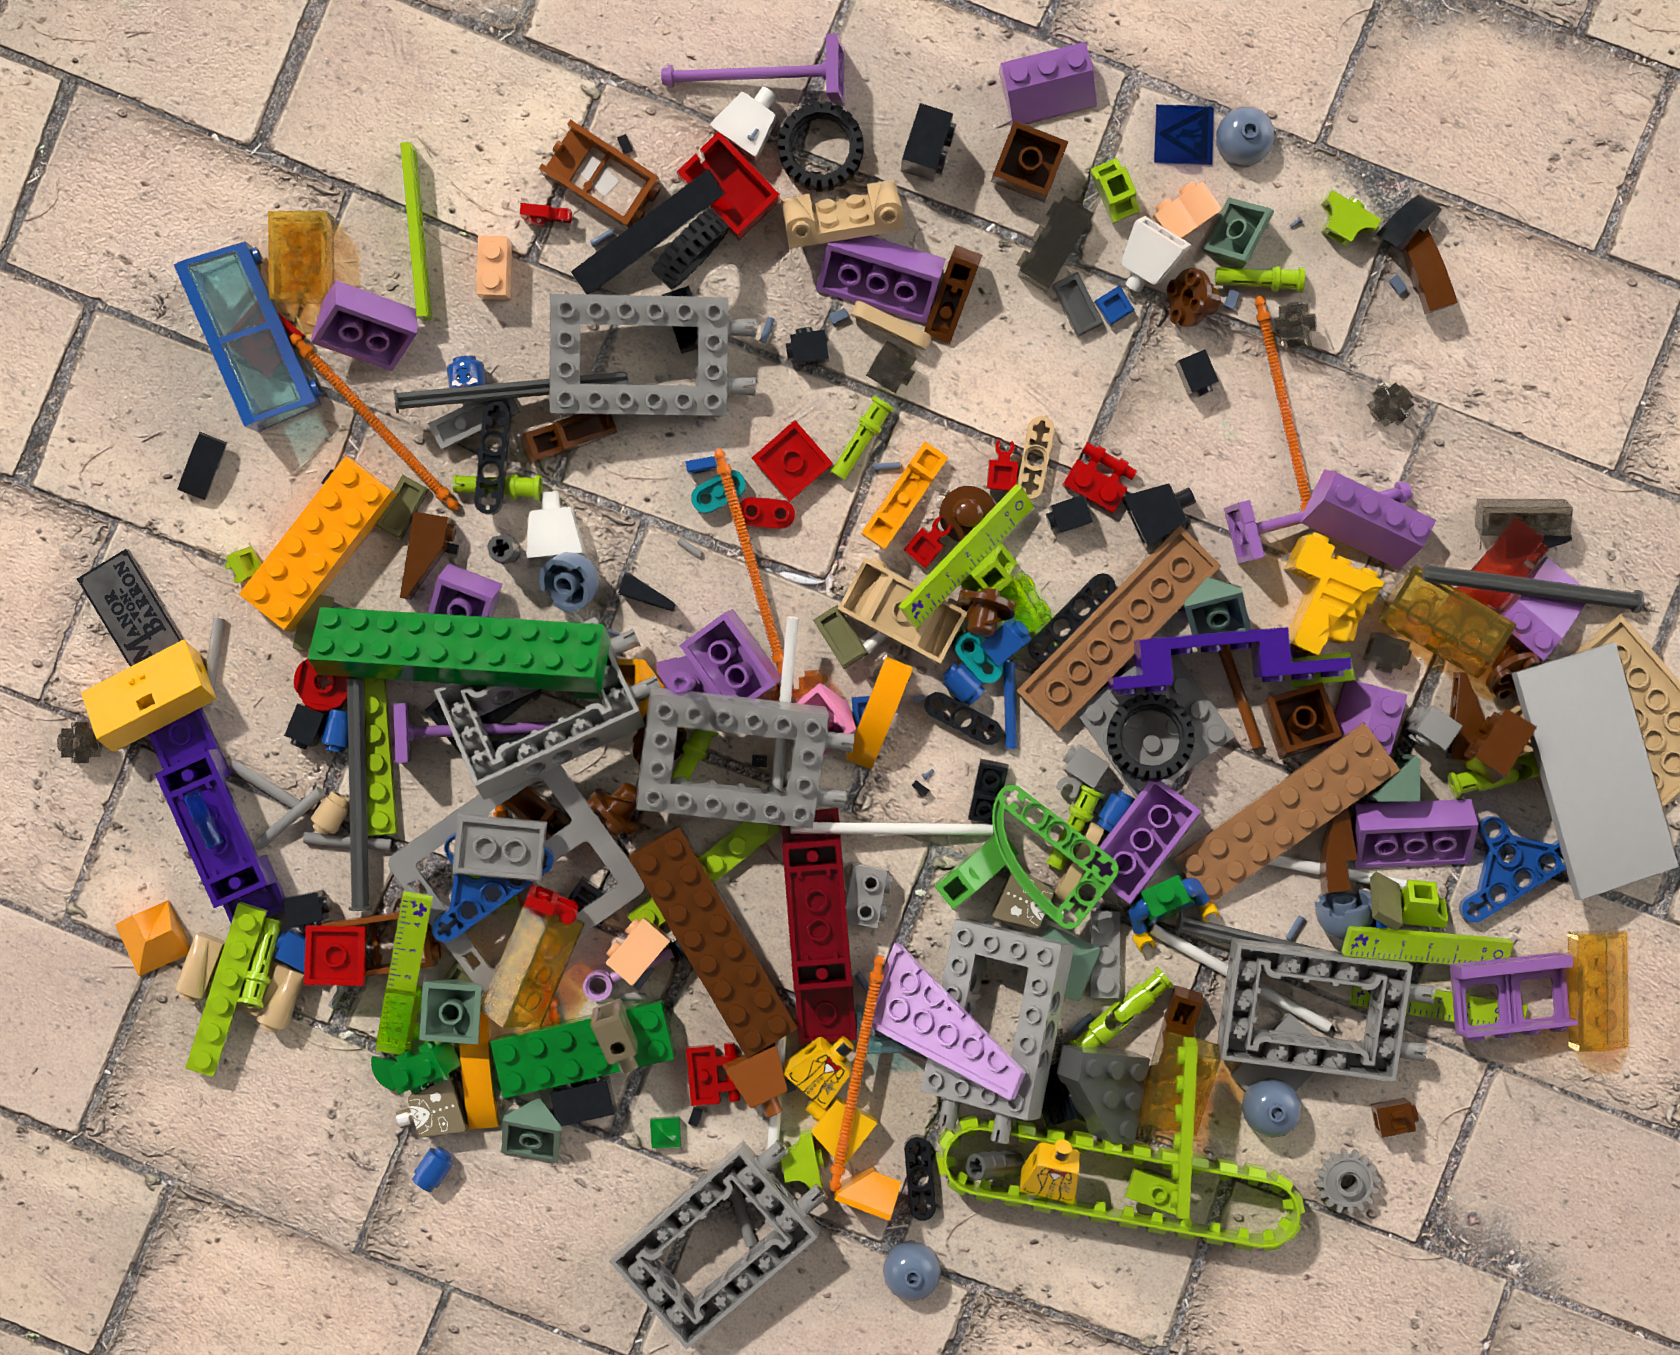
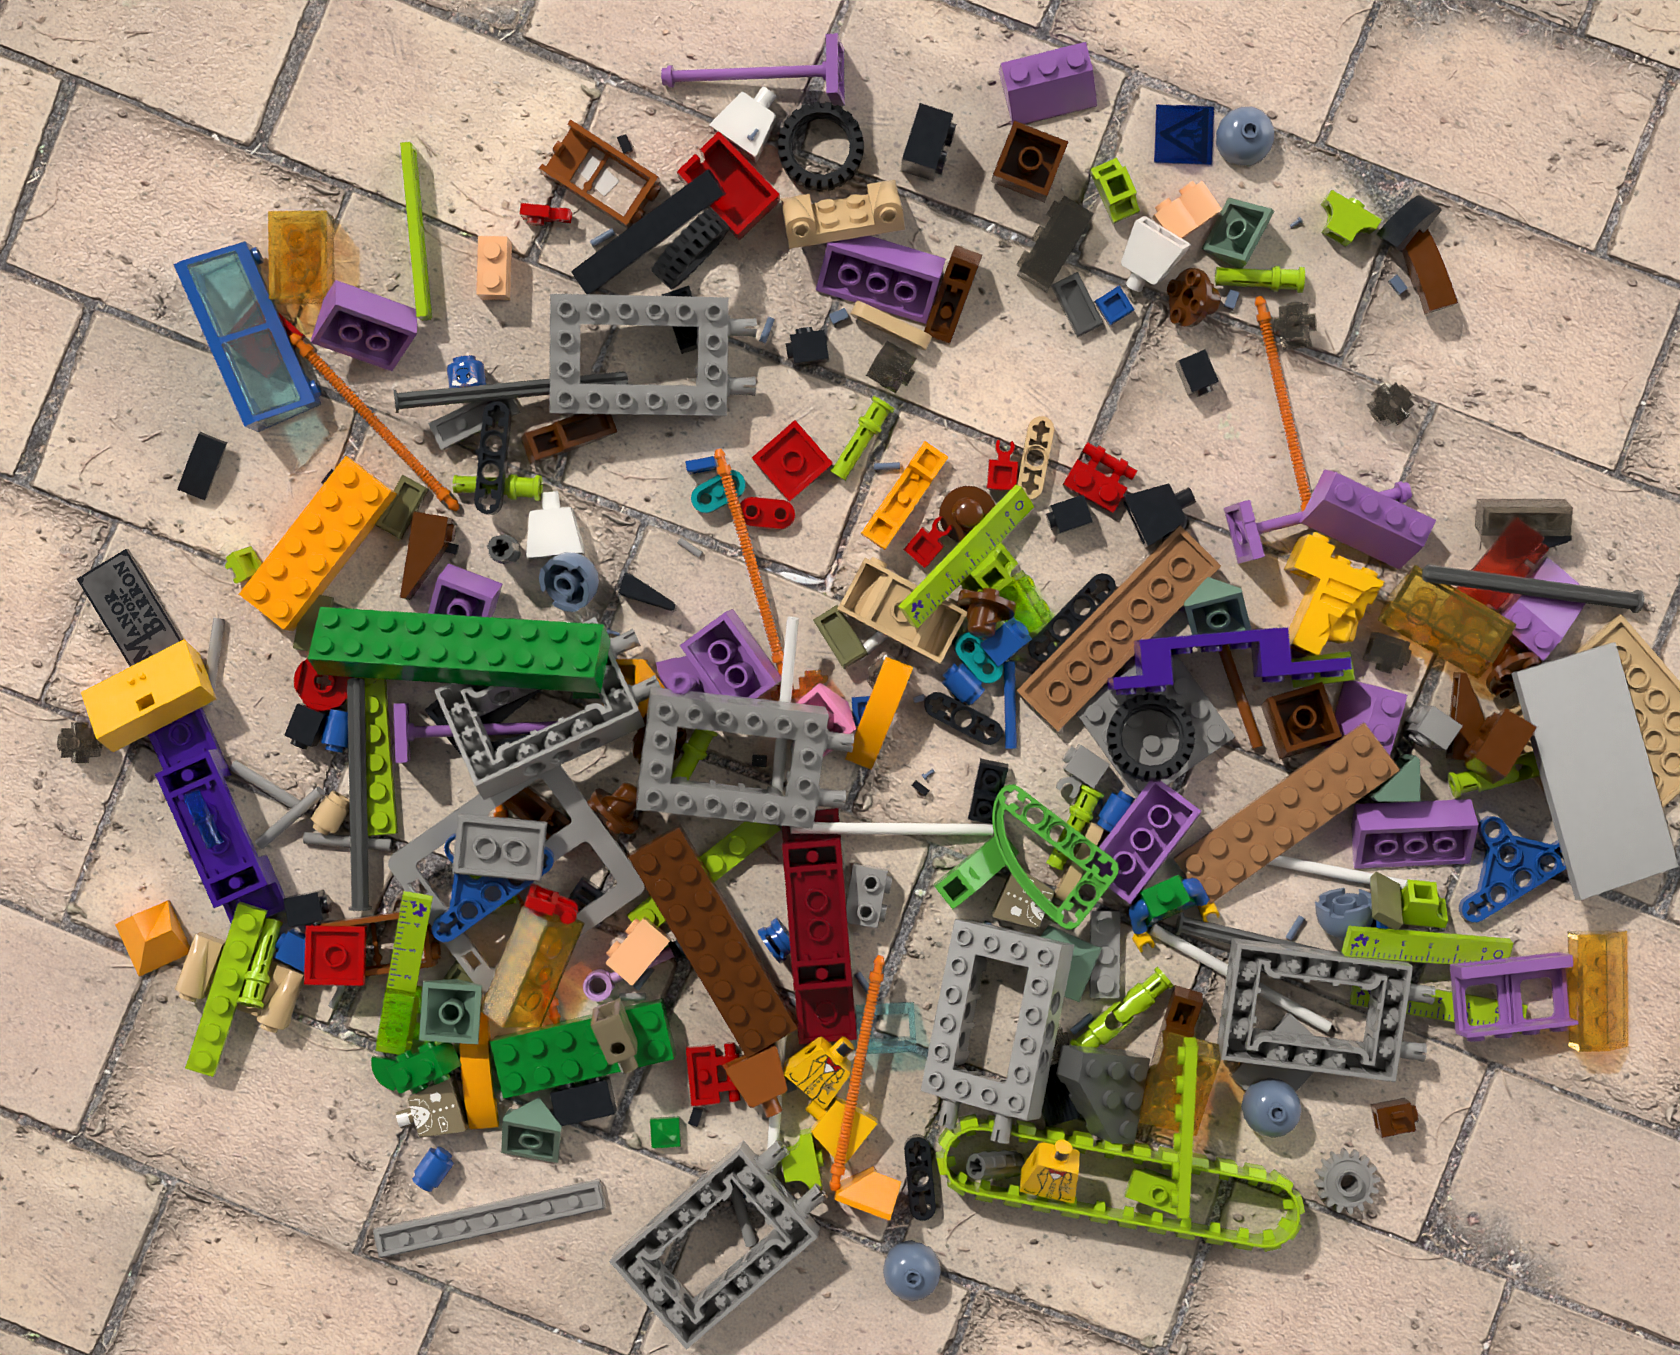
lavender wing [862,943,1026,1100] -> none
reddish brown slope [1320,807,1357,895] -> none
none -> light grey tile [373,1178,606,1258]
none -> blue wheel [758,917,791,964]

